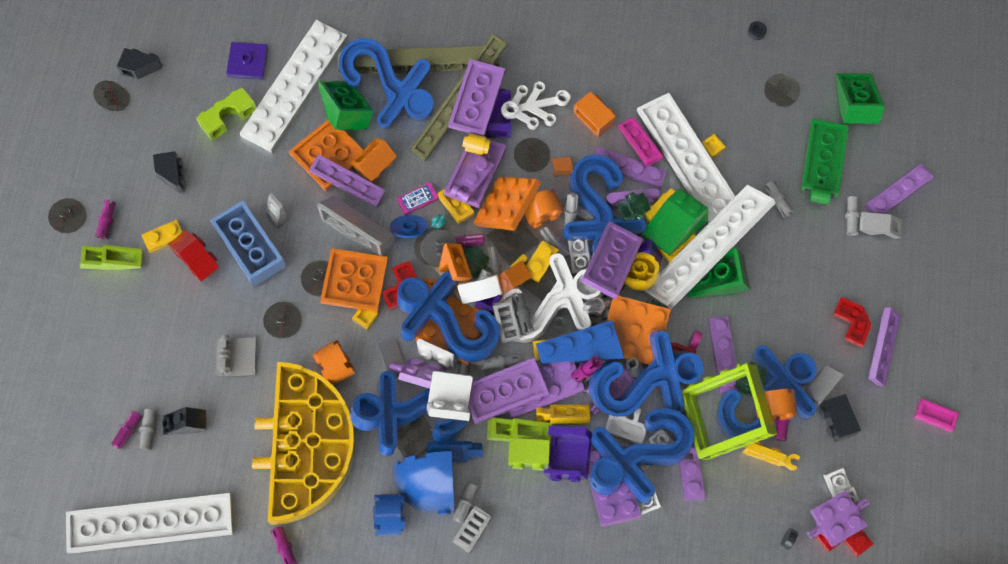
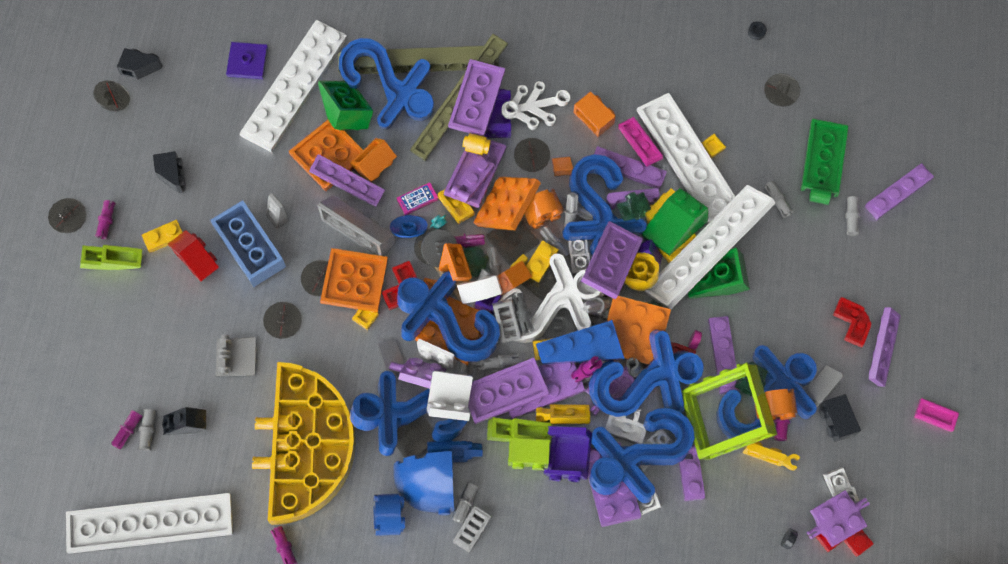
lime arch [196,87,256,141] -> none
orange brick [312,339,356,385] -> none
green slope [836,73,885,124] -> none
light grey slope [859,212,903,239] -> none

